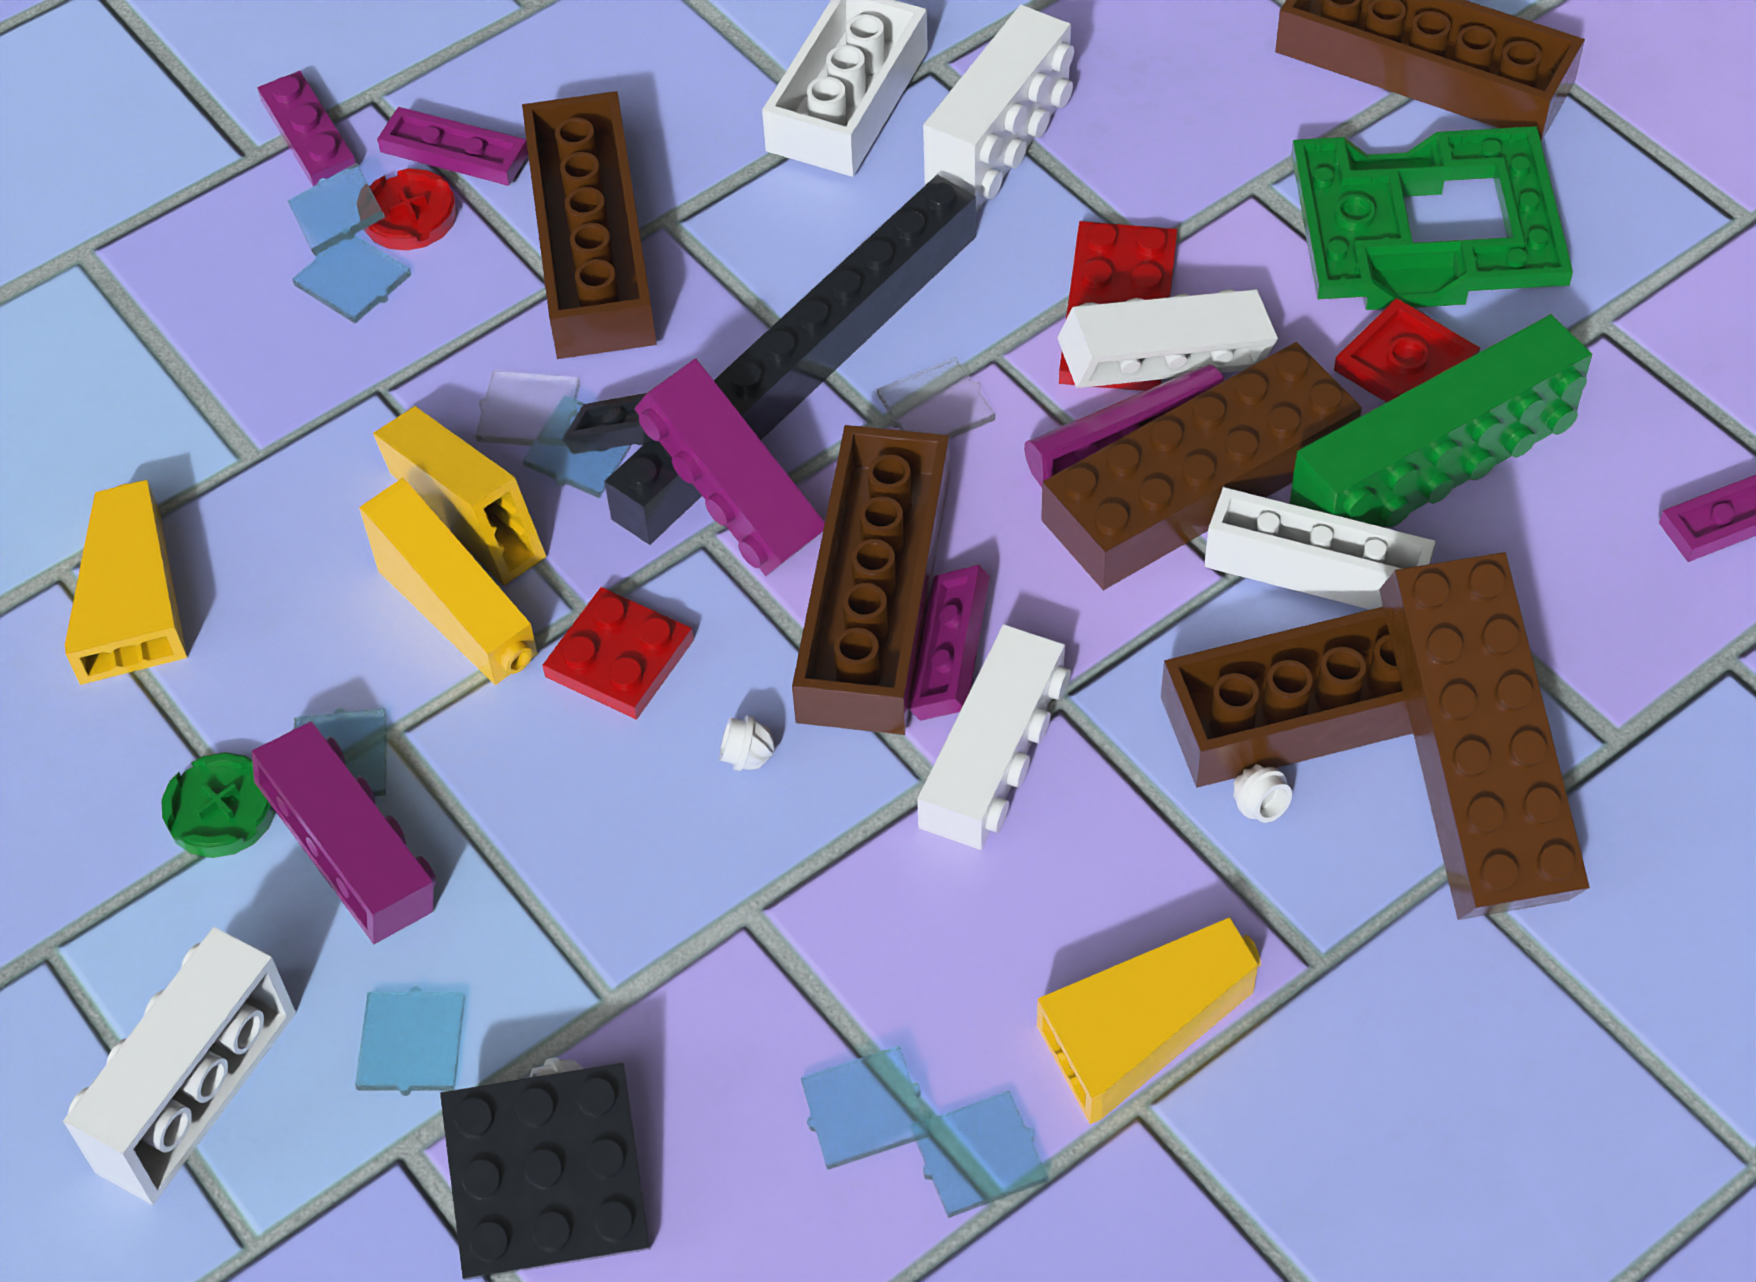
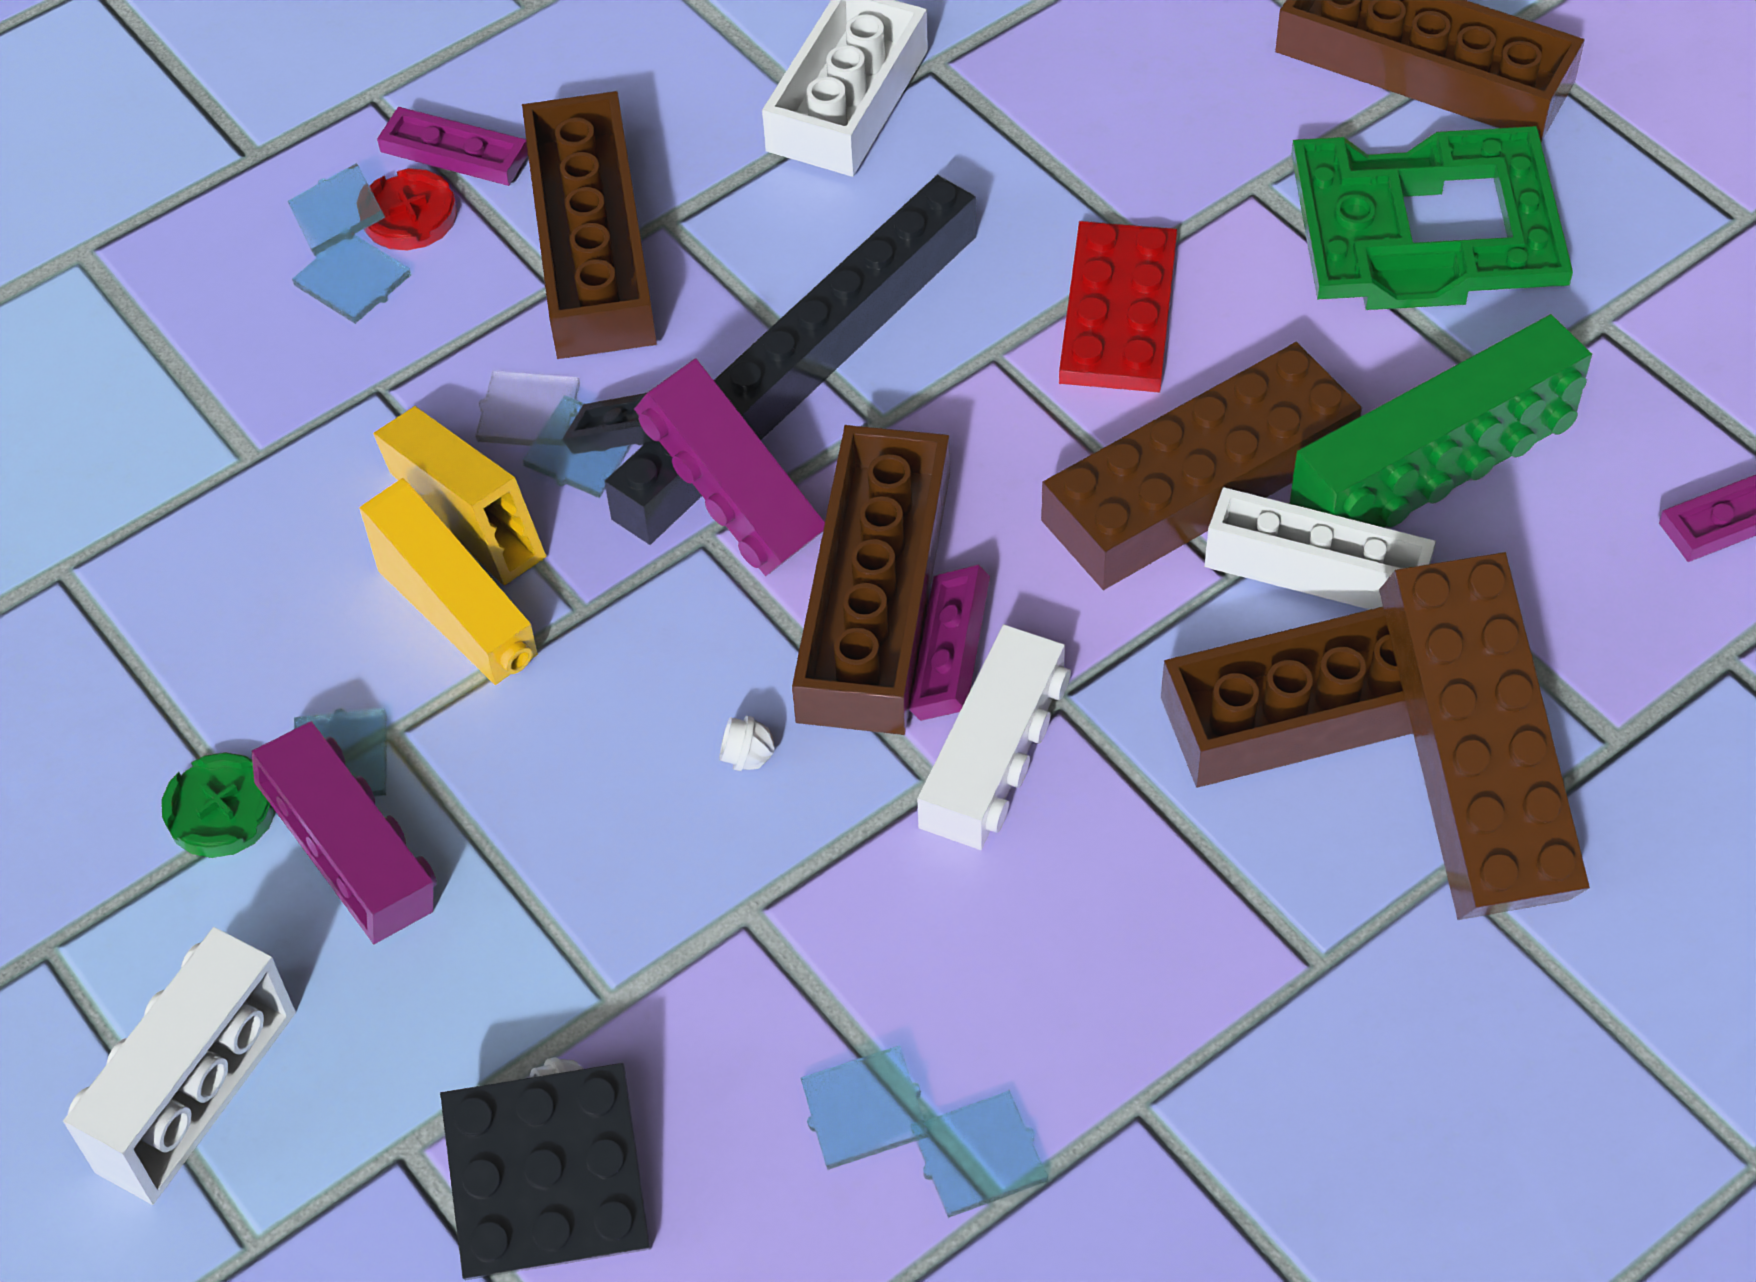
yellow slope [64,480,187,685] -> none
magenta plate [257,71,358,188] -> none
clear light blue piece [355,987,465,1096] -> none
red plate [542,587,694,720] -> none
clear piece [877,357,995,439] -> none
white brick [923,4,1074,213] -> none
magenta brick [1024,364,1224,488] -> none
yellow slope [1037,917,1261,1124] -> none
white brick [1057,289,1278,388] -> none
white plate [1233,764,1292,823] -> none
red plate [1334,298,1480,403] -> none

